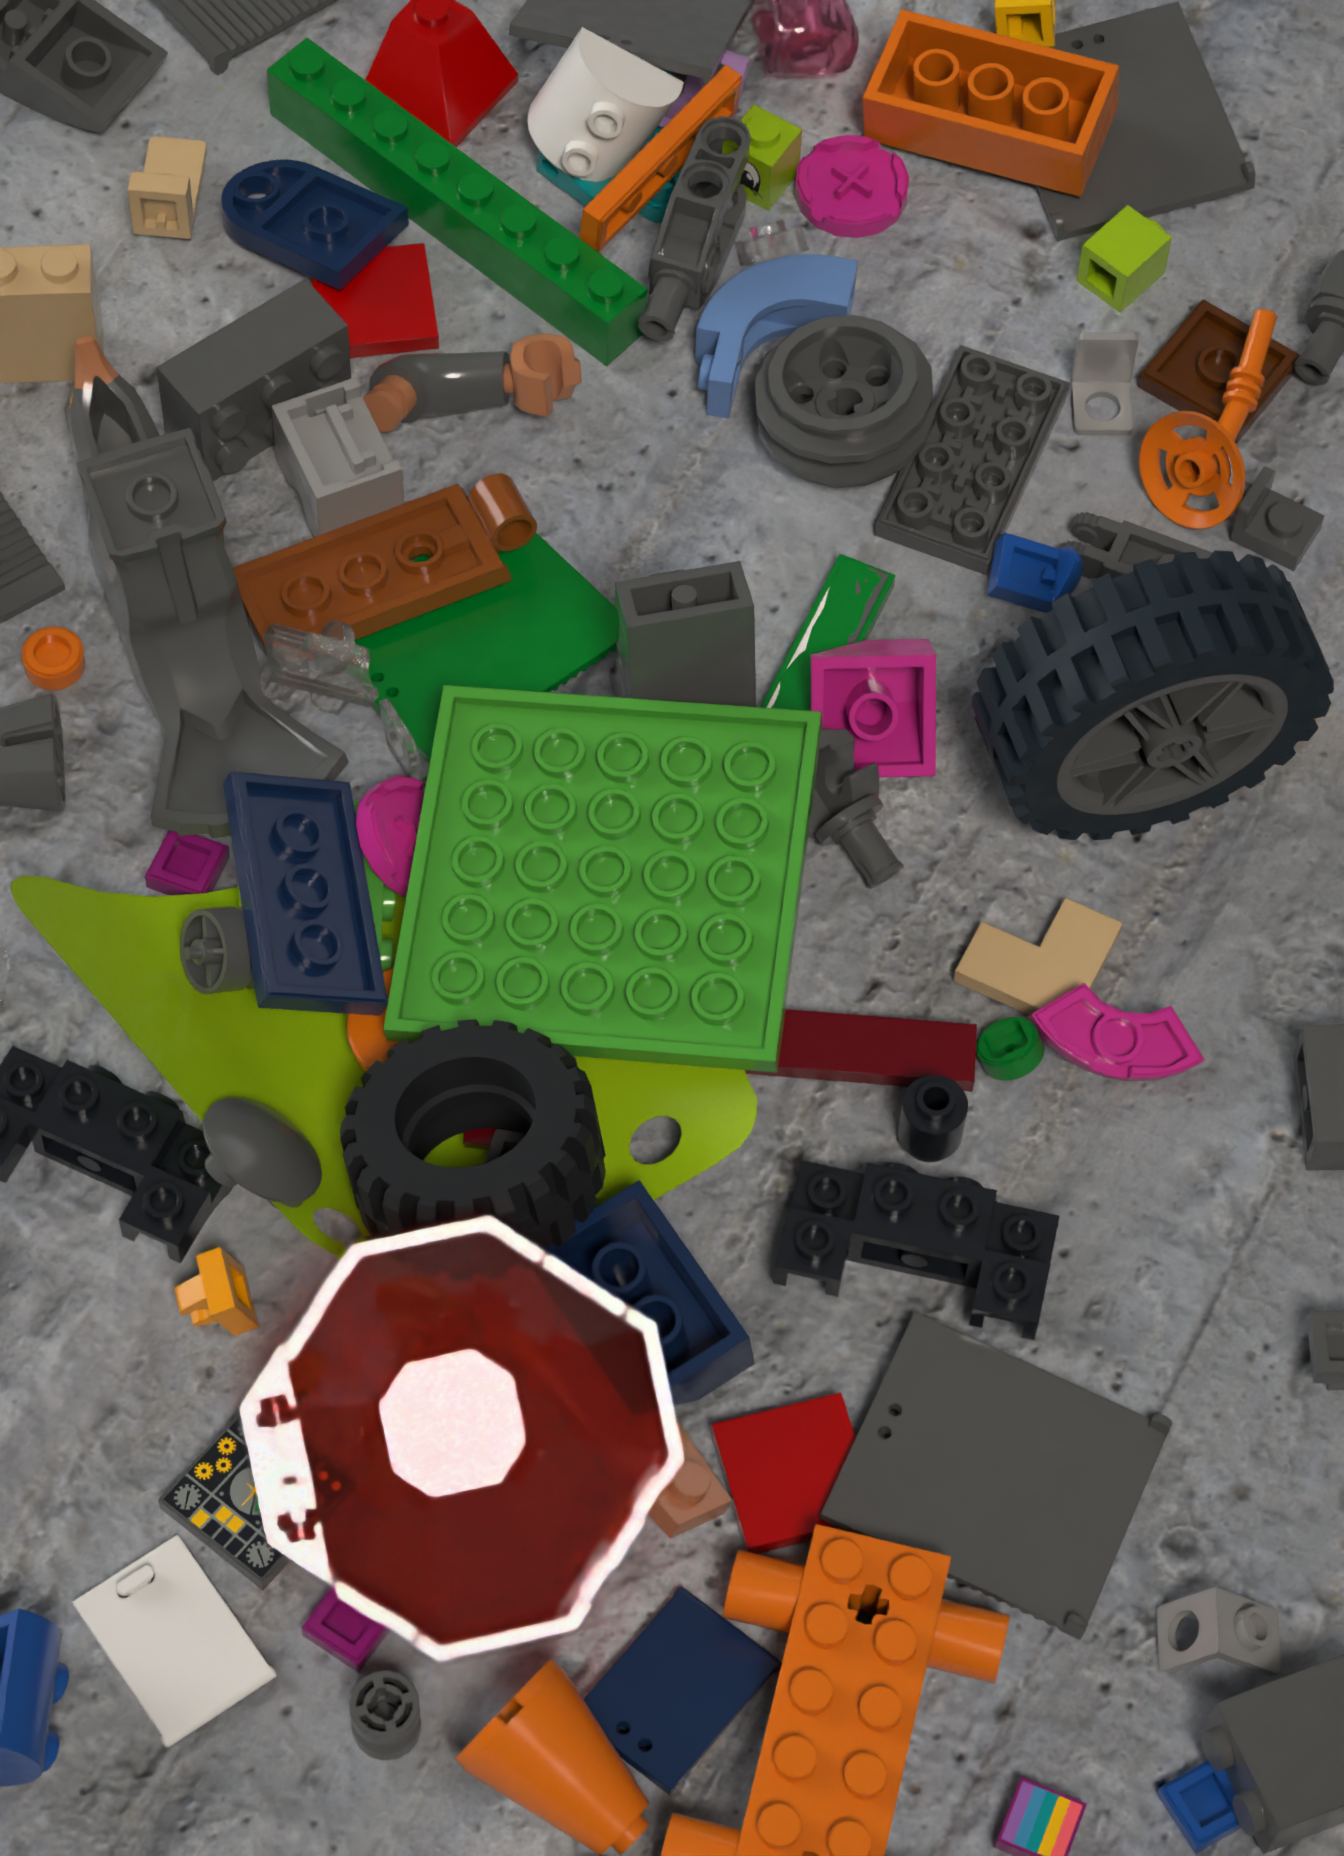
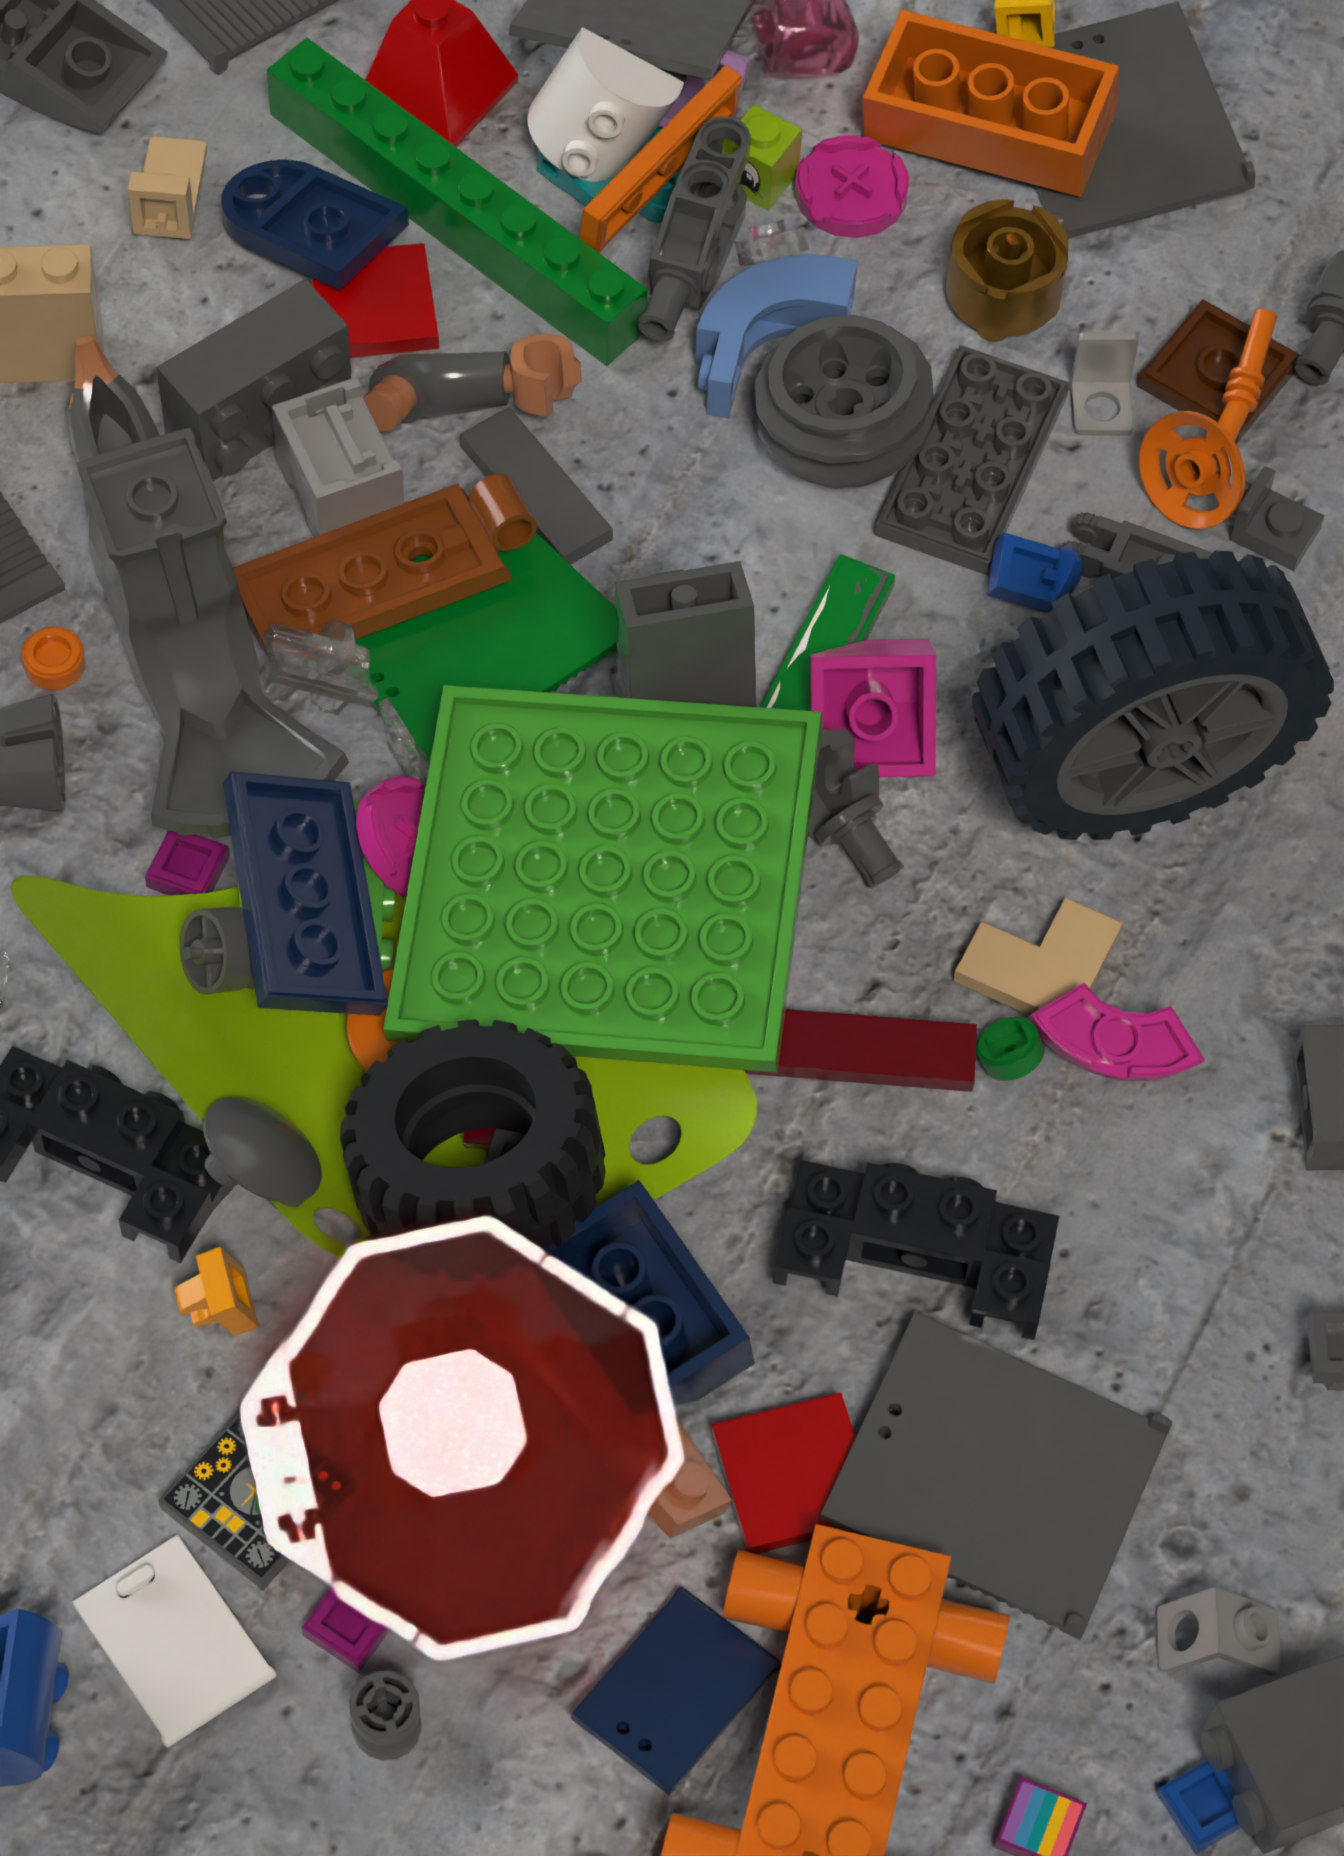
orange cone [455,1658,650,1856] -> none
black brick [898,1075,968,1163] -> none
lime brick [1076,205,1172,313] -> none
none -> dark grey tile [460,407,613,565]
none -> pearl gold brick [946,199,1069,342]

